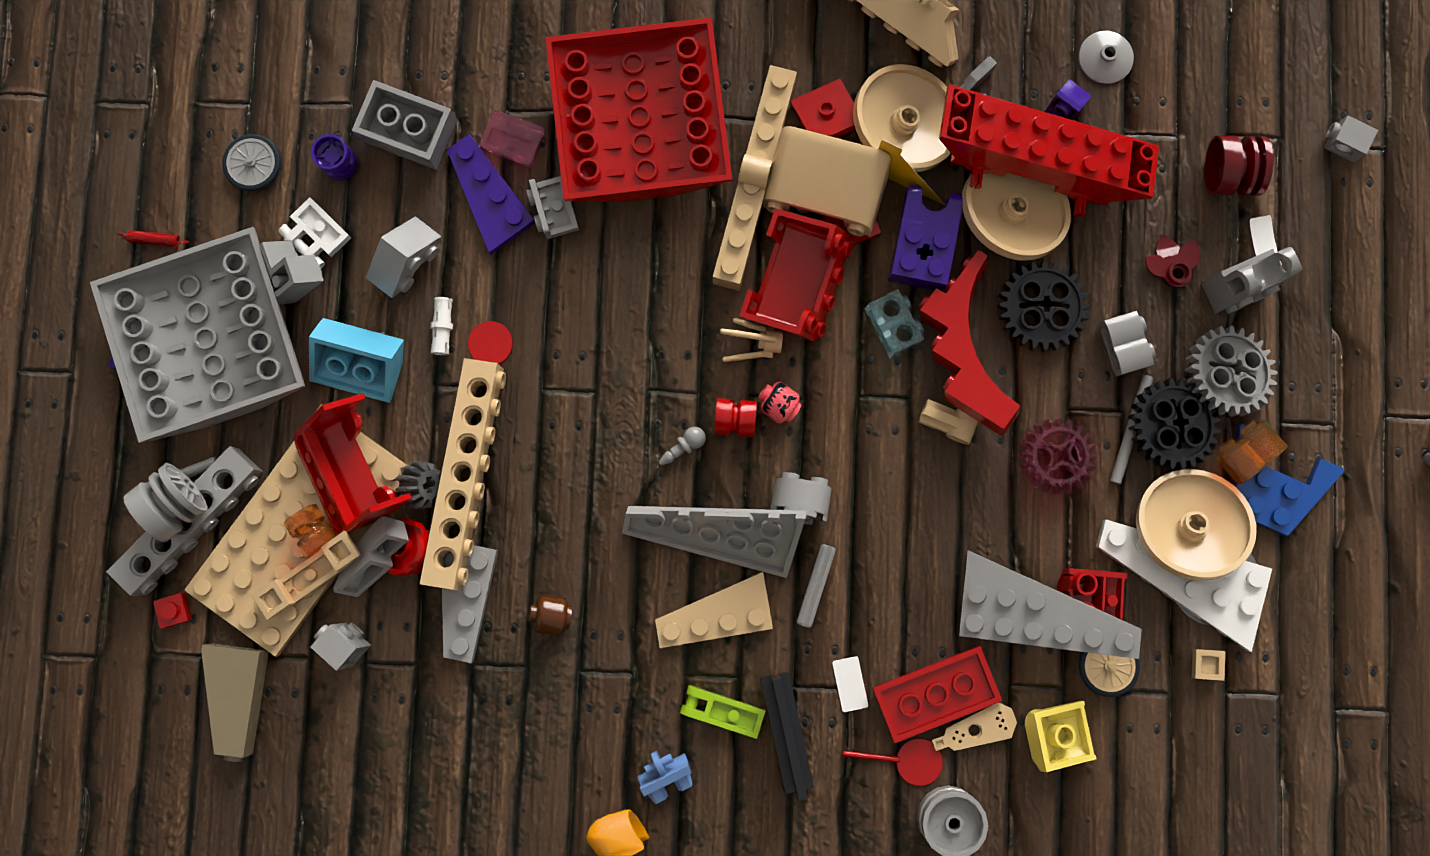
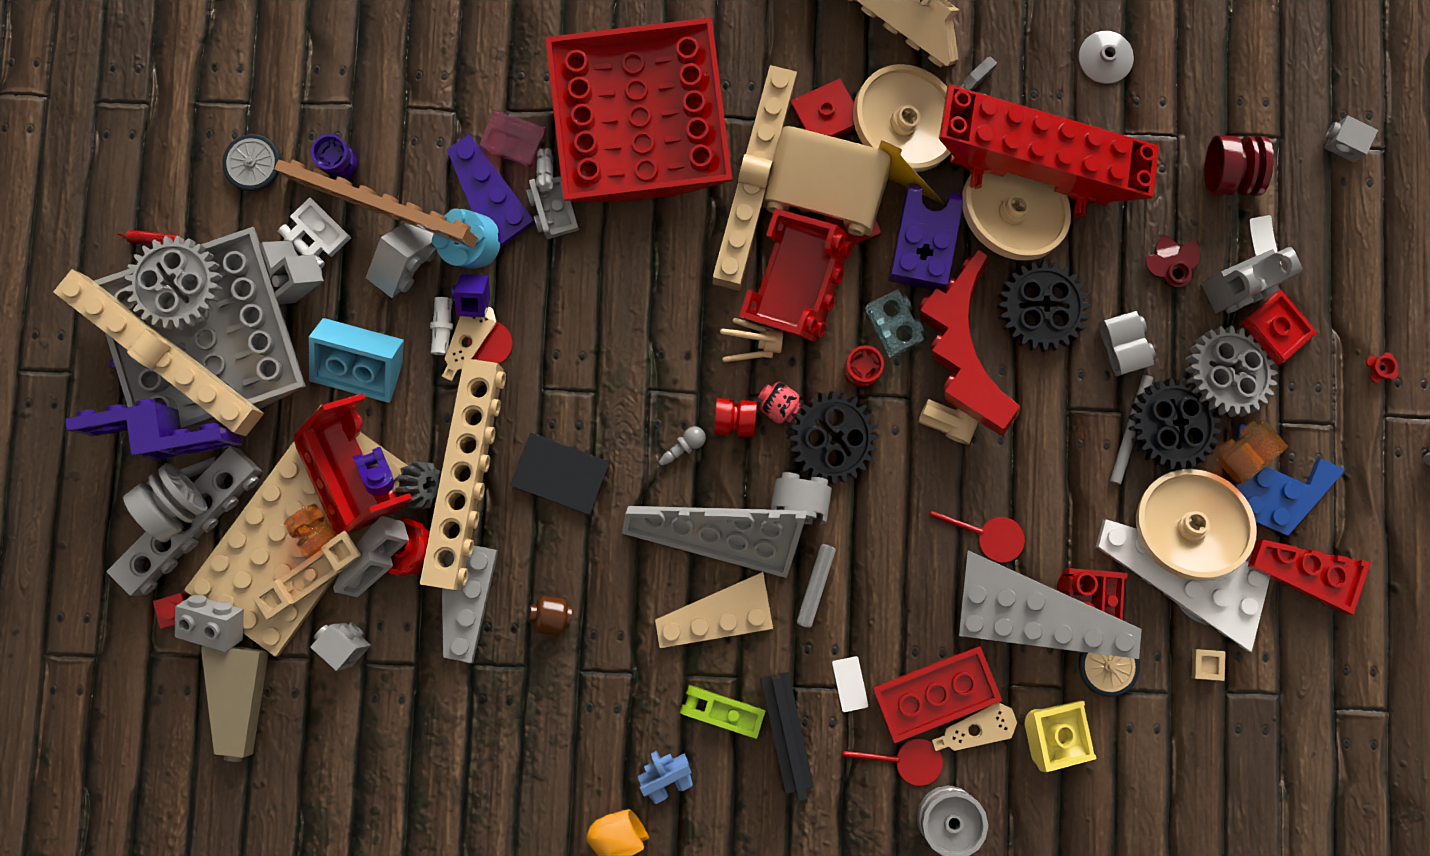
light grey brick [352,80,457,170] -> none
clear pink gear [1018,418,1098,495] -> none
dark purple slope [1044,79,1091,120] -> none
none -> tan hinge [53,269,264,436]
none -> dark purple bracket [65,399,242,460]
none -> light grey gear [124,236,223,330]
none -> light grey brick [175,595,244,652]
none -> medium nougat plate [274,160,478,249]
none -> dark purple plate [353,447,394,496]
none -> medium azure brick [432,209,500,269]
none -> tan piece [442,307,497,381]
none -> dark purple brick [452,274,490,317]
none -> black tile [510,432,611,515]
none -> light grey axle [536,148,553,193]
none -> black gear [786,391,879,484]
none -> red wheel [843,345,884,388]
none -> red piece [930,511,1025,562]
none -> red plate [1241,289,1317,366]
none -> red wing [1248,540,1371,615]
none -> red plate [1366,352,1398,383]

